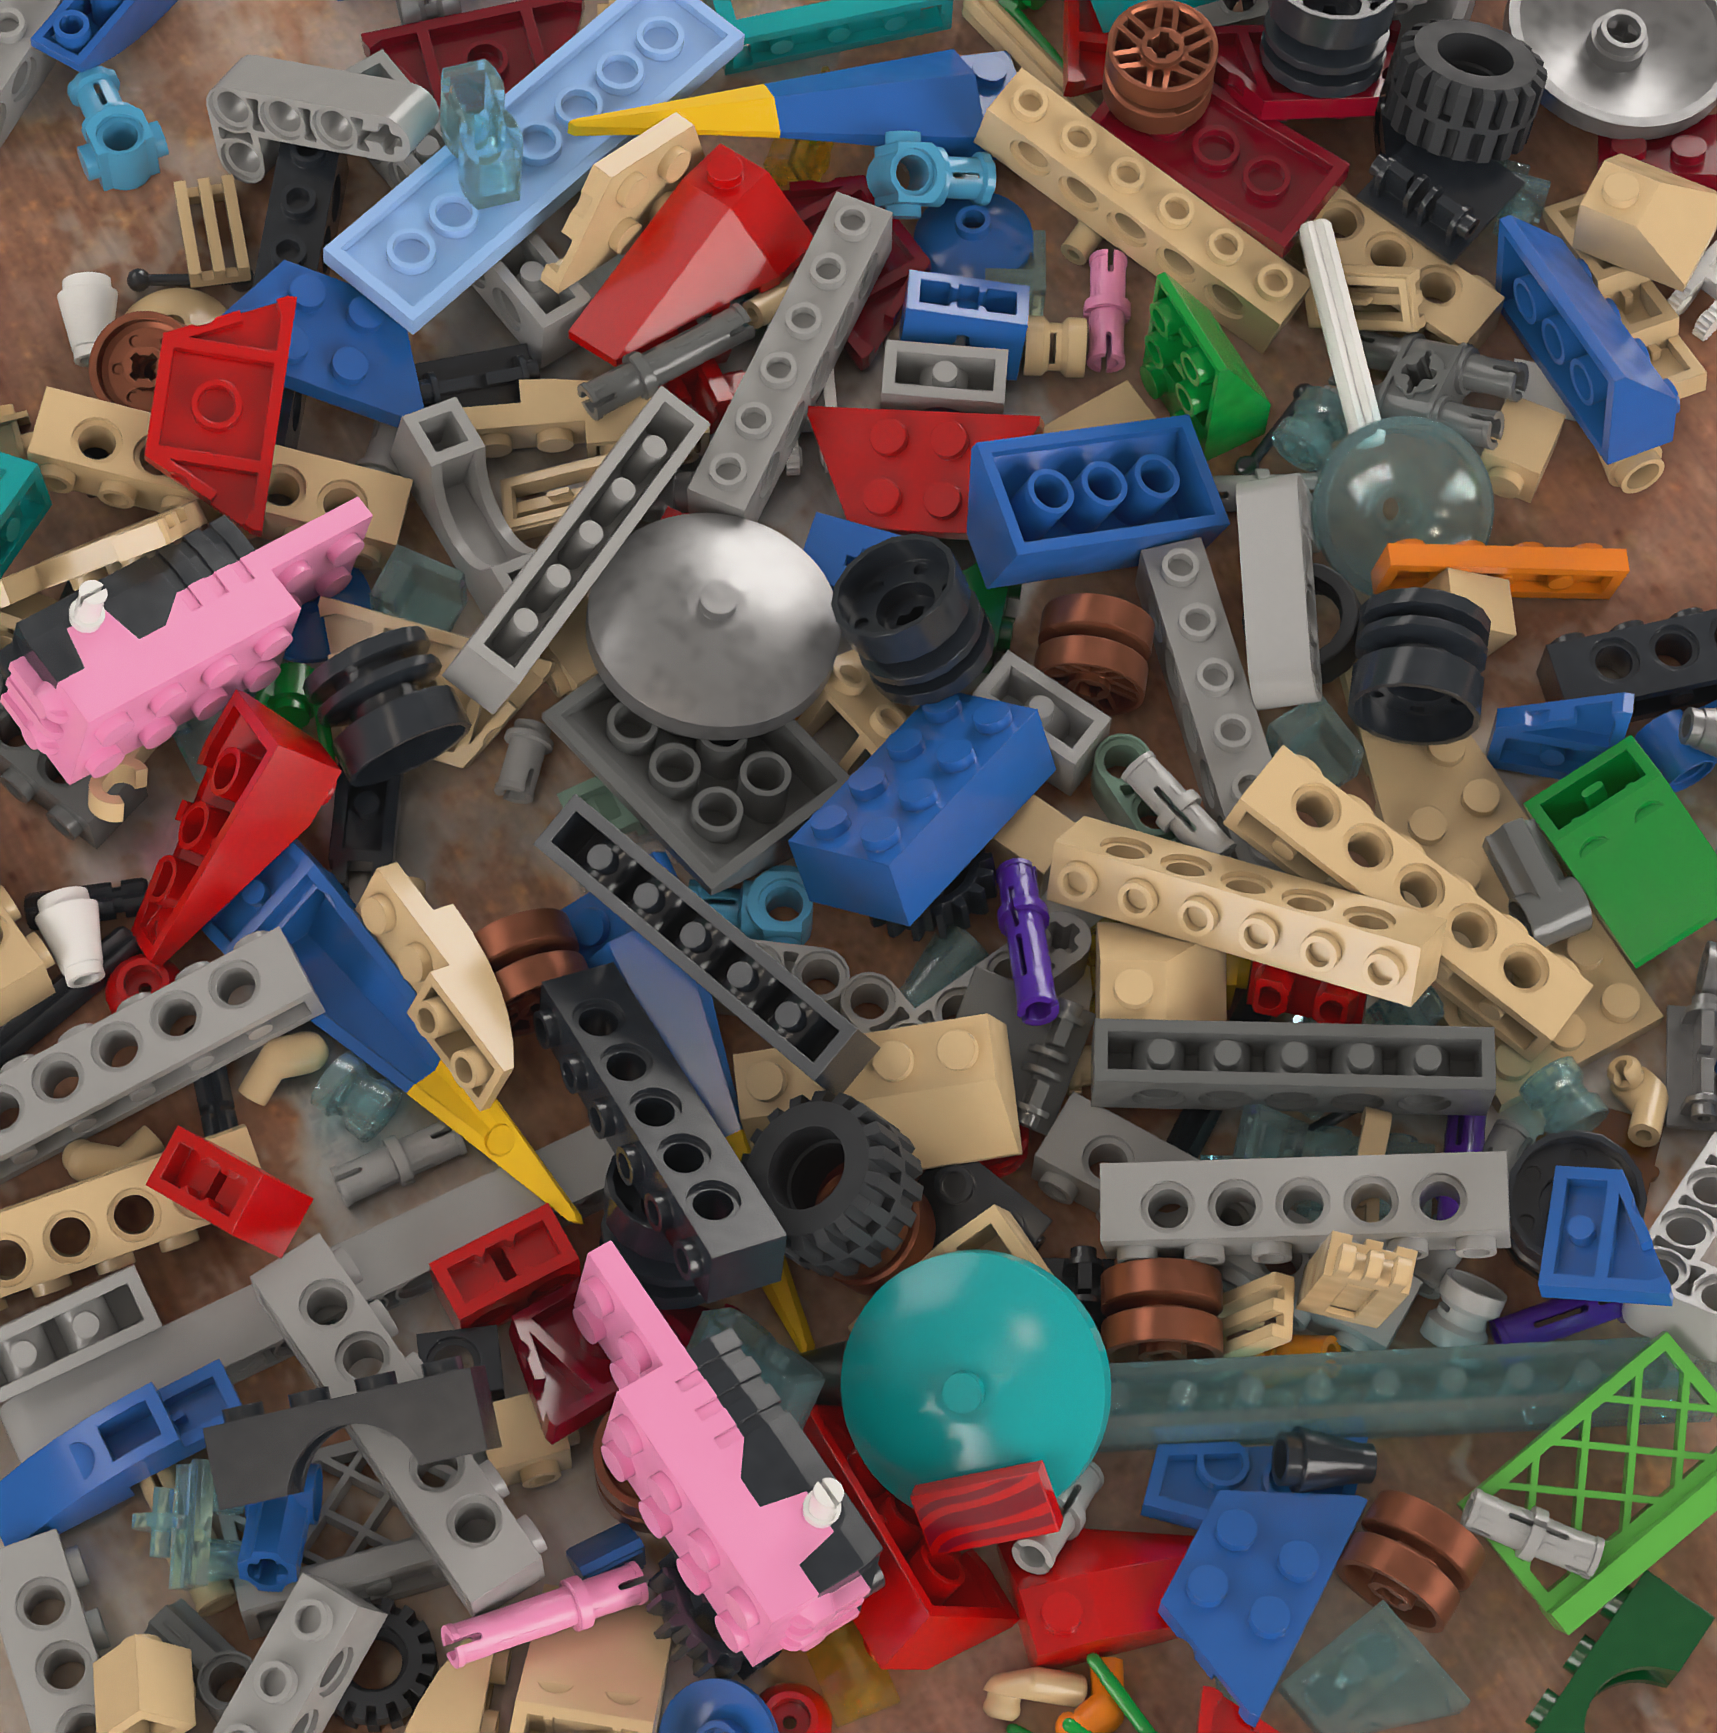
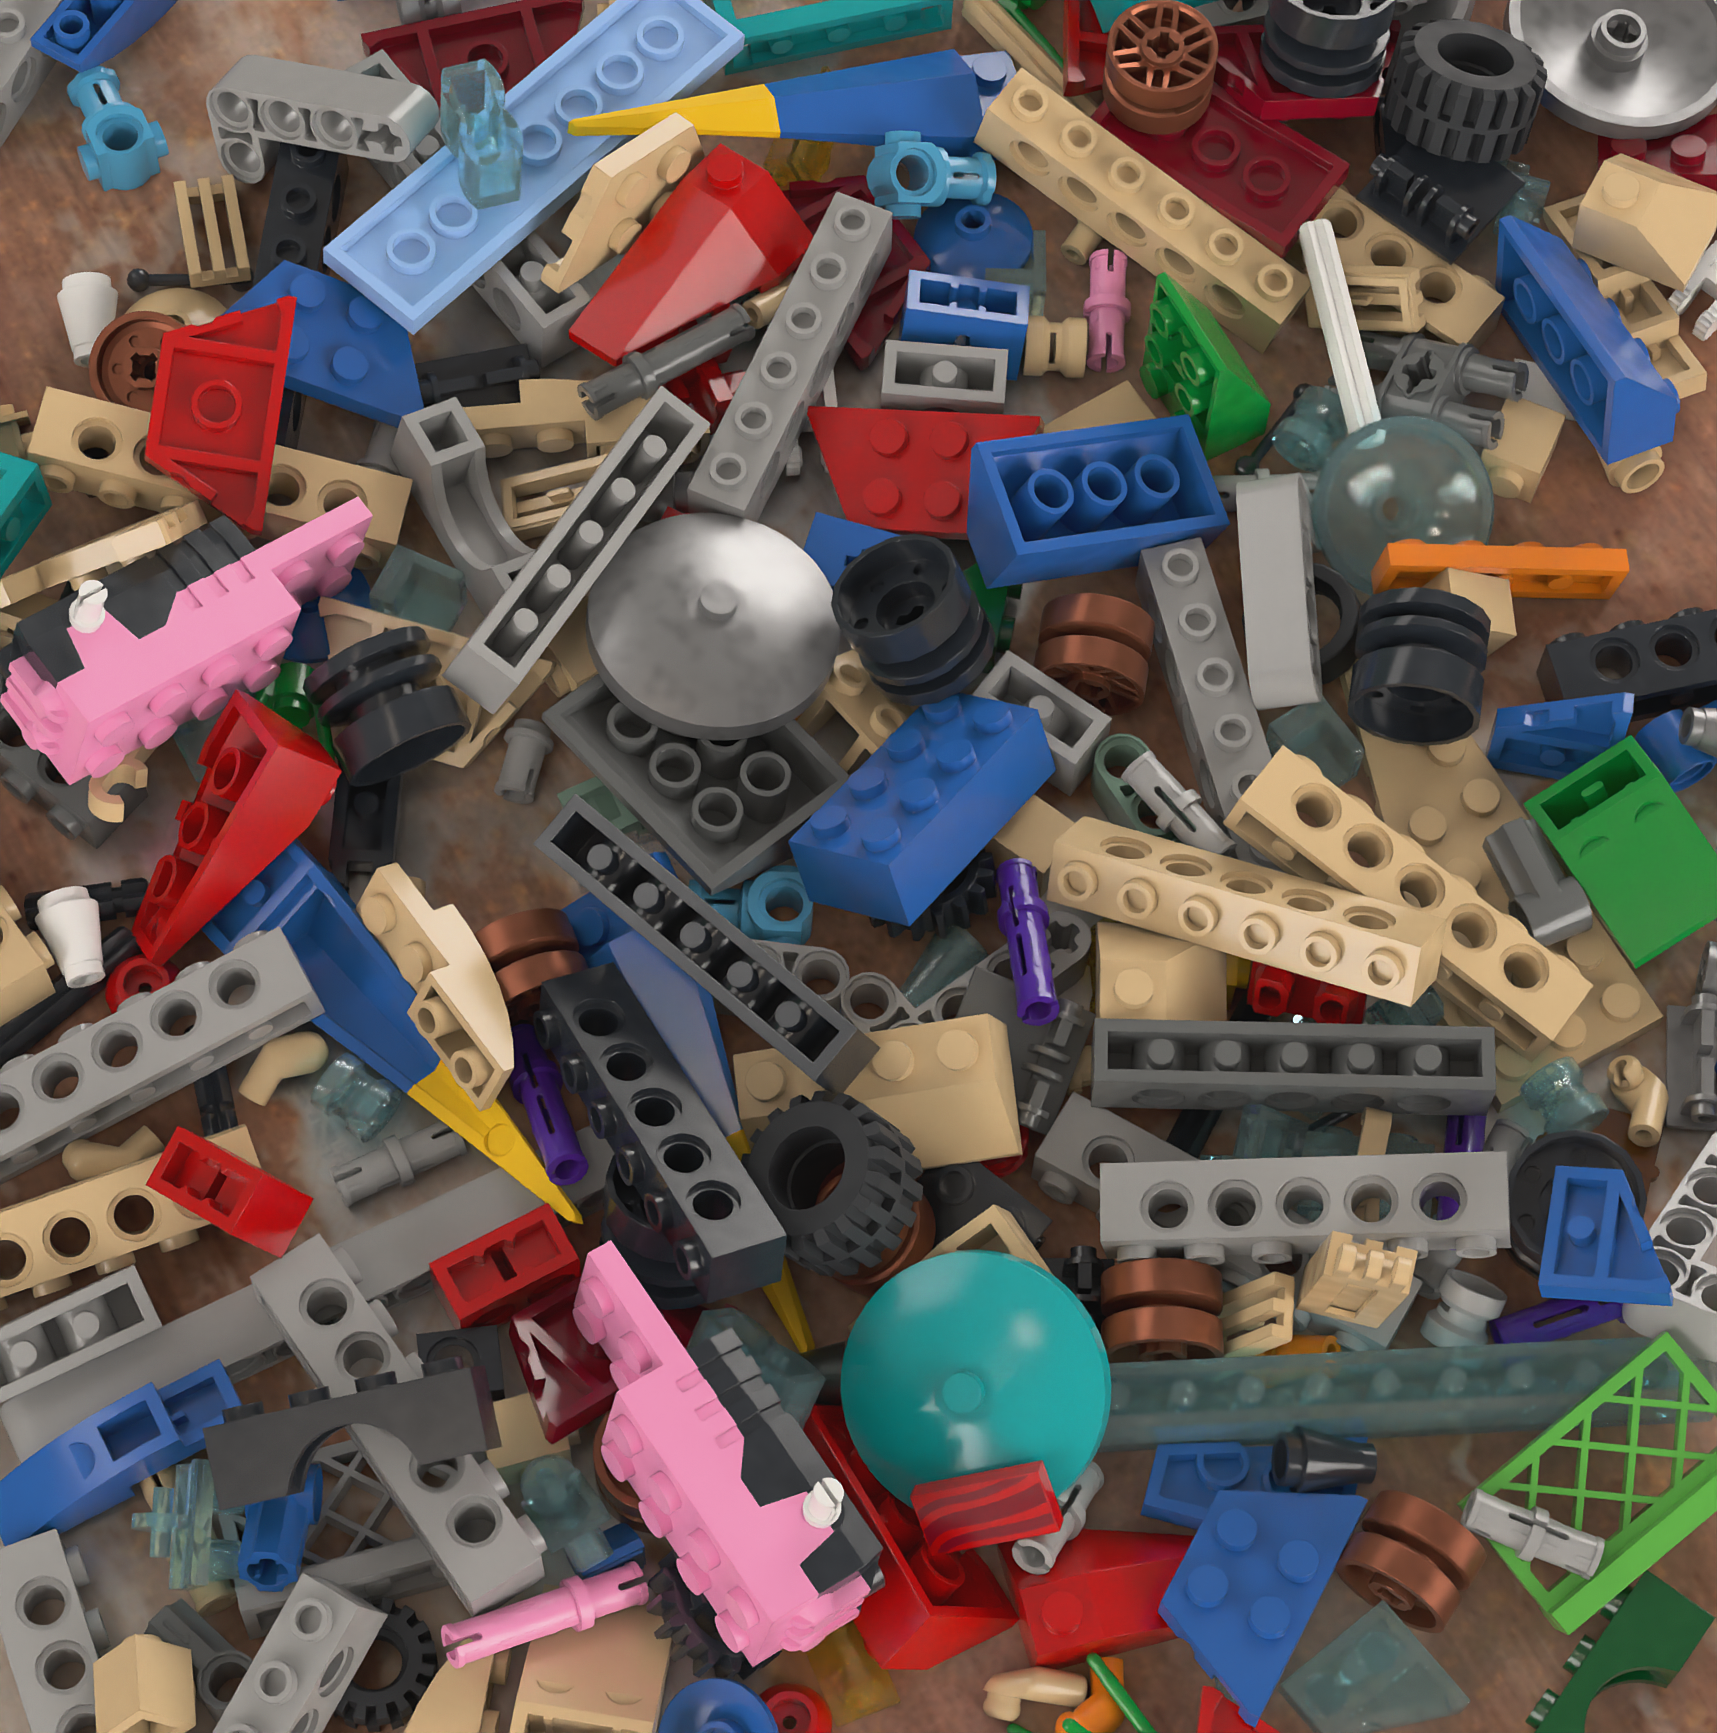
none -> dark purple pin [509,1024,589,1186]
none -> clear light blue hips [520,1455,614,1574]

